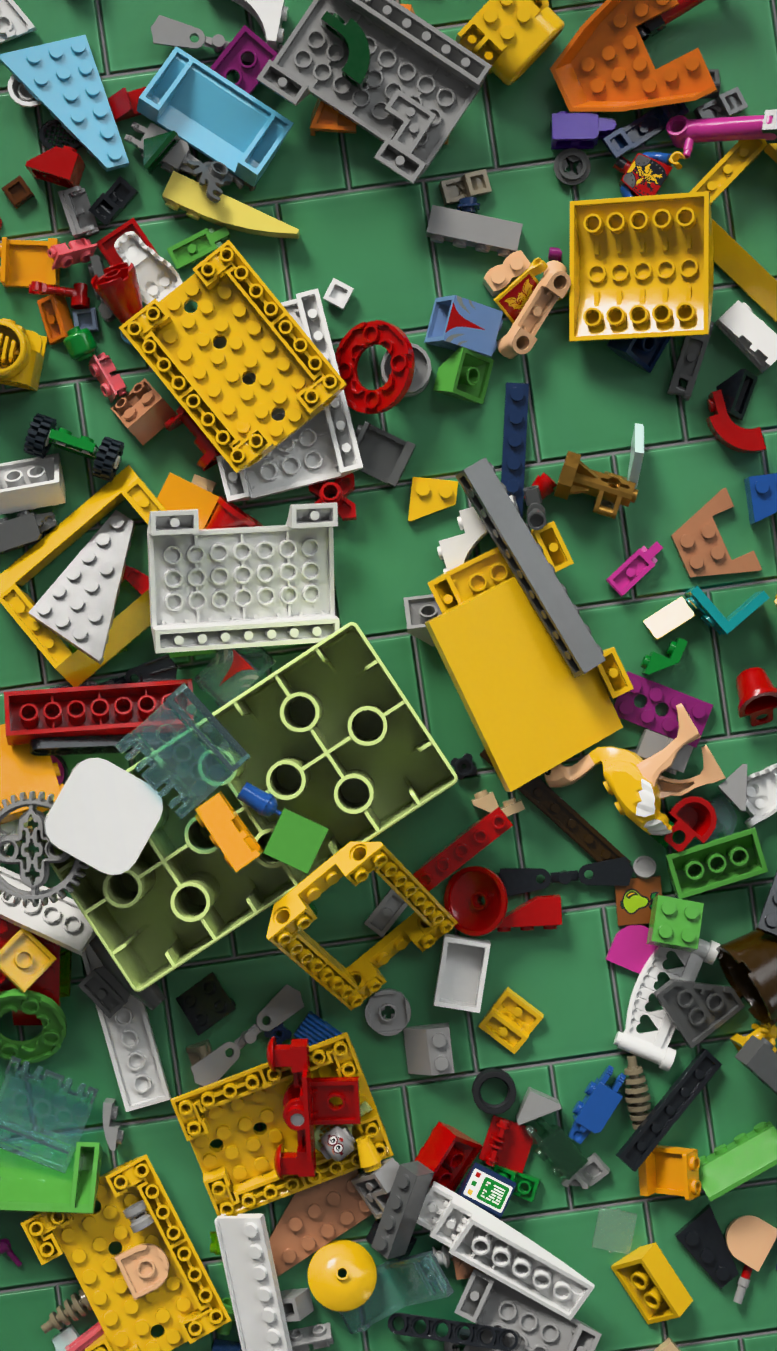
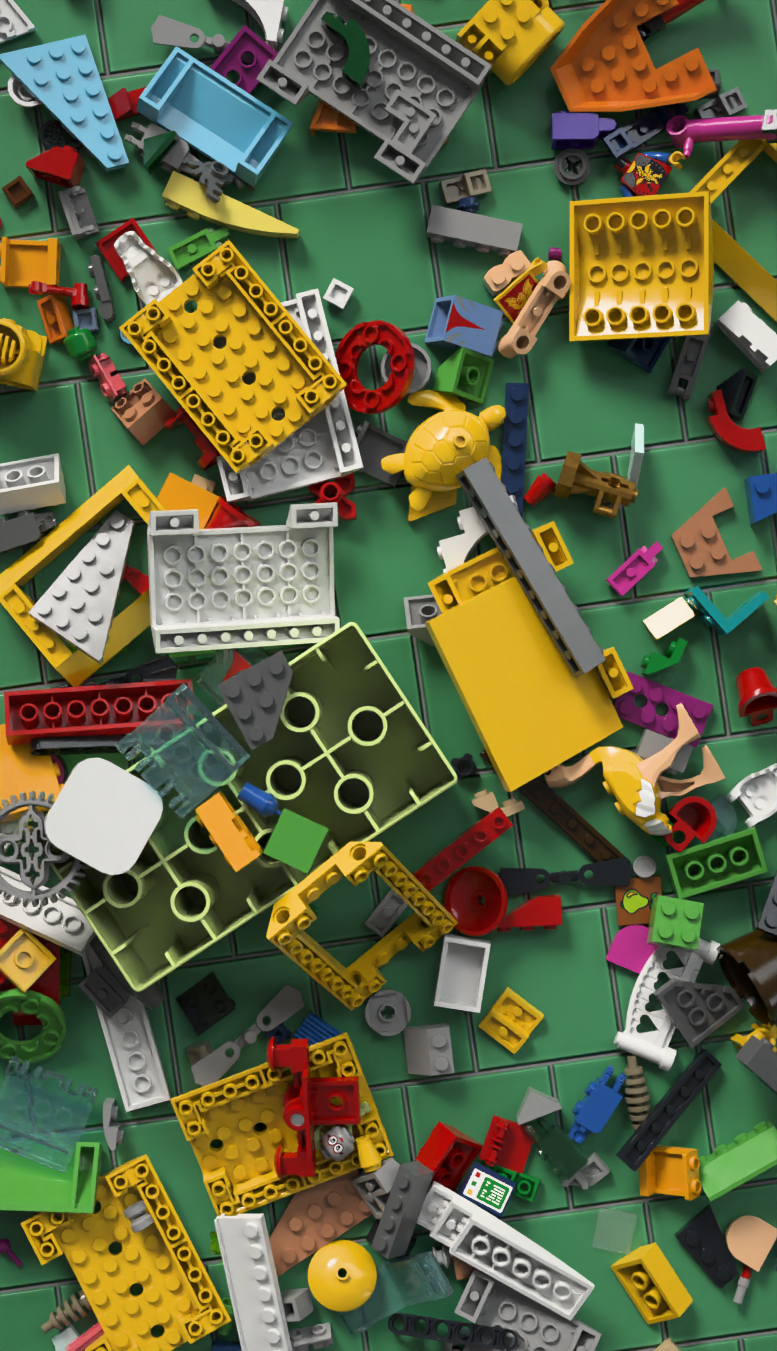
black plate [24,413,124,482] -> none
coral hinge [47,238,98,270] -> none
black slope [89,176,139,226] -> none
red cone [91,262,143,324] -> none
light nougat tile [115,1243,169,1300] -> none
black tyre [472,1068,516,1115] -> none
dark grey bar [523,485,547,530] -> none
light grey slope [717,764,747,812] -> none
none -> dark grey plate [216,650,294,750]
none -> yellow animal [381,390,506,512]

